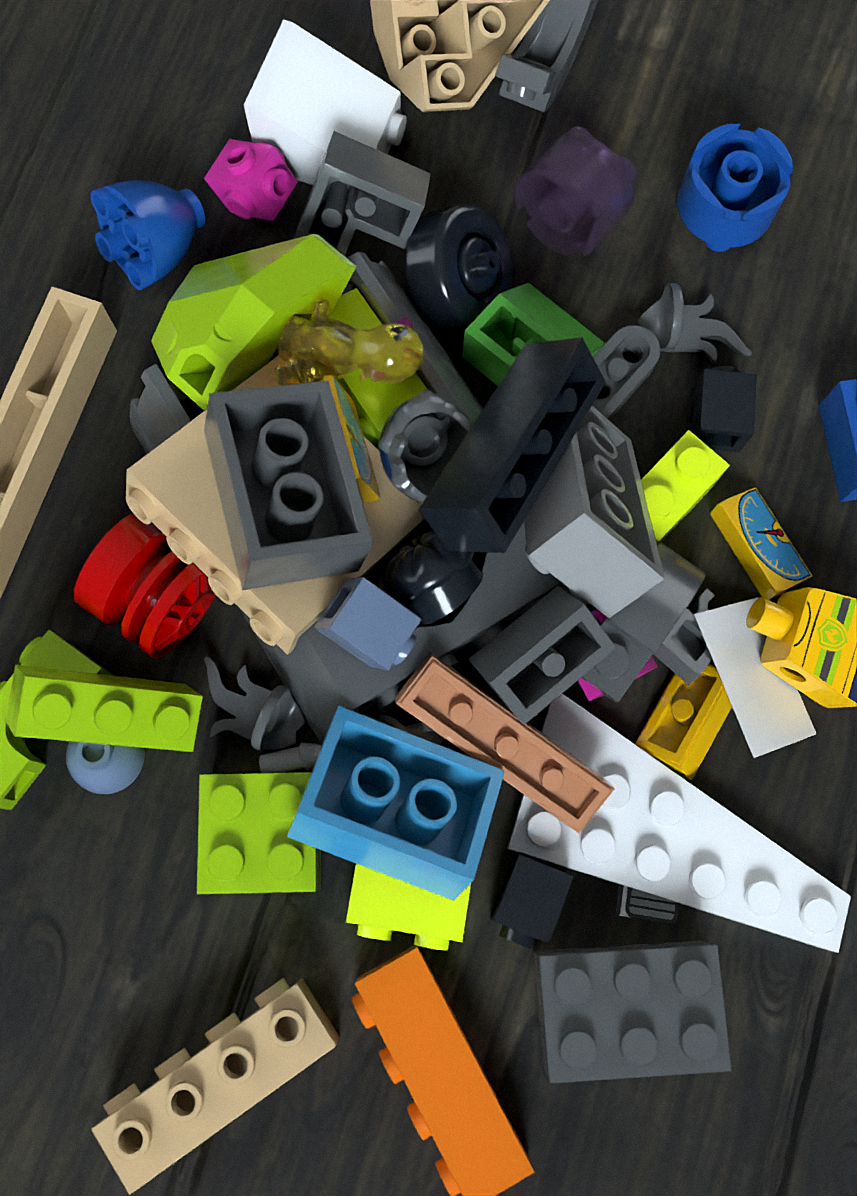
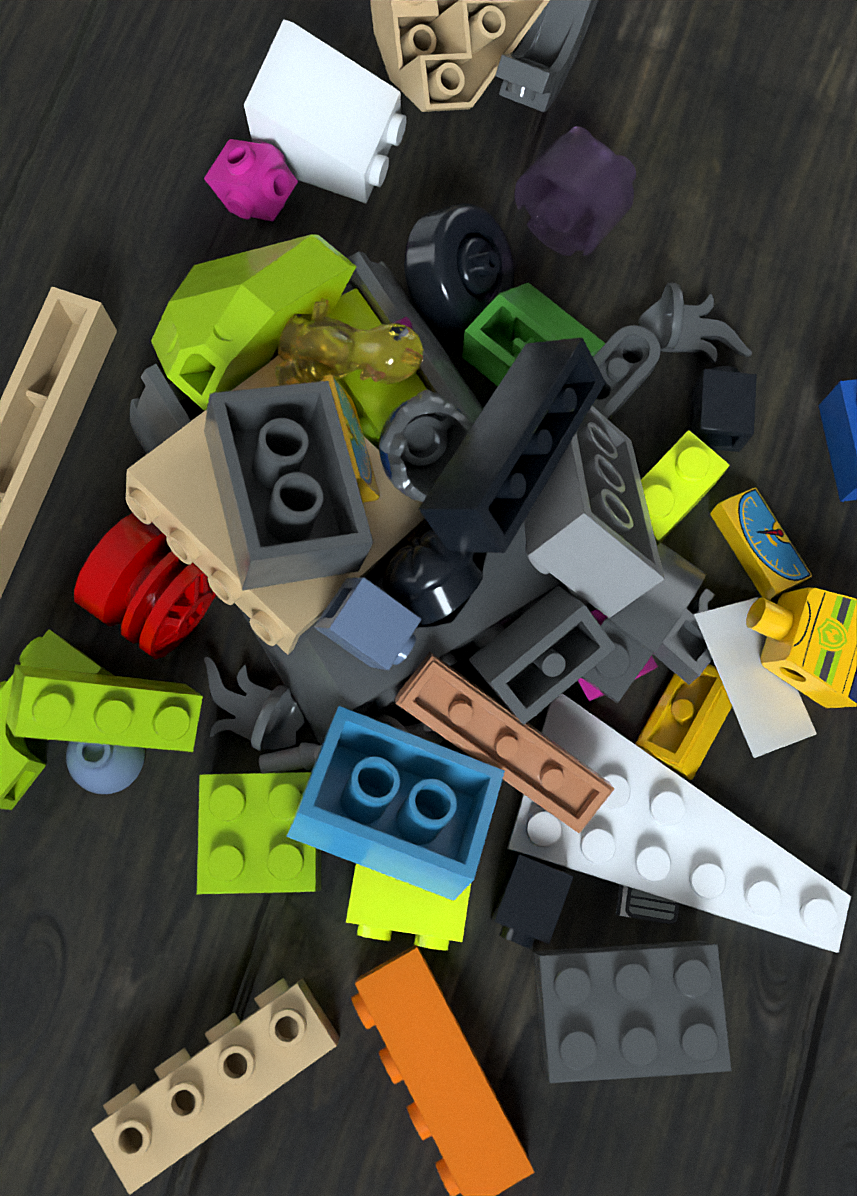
blue piece [91,180,205,290] -> none
dark grey brick [294,131,431,256] -> none
blue brick [676,124,793,252] -> none

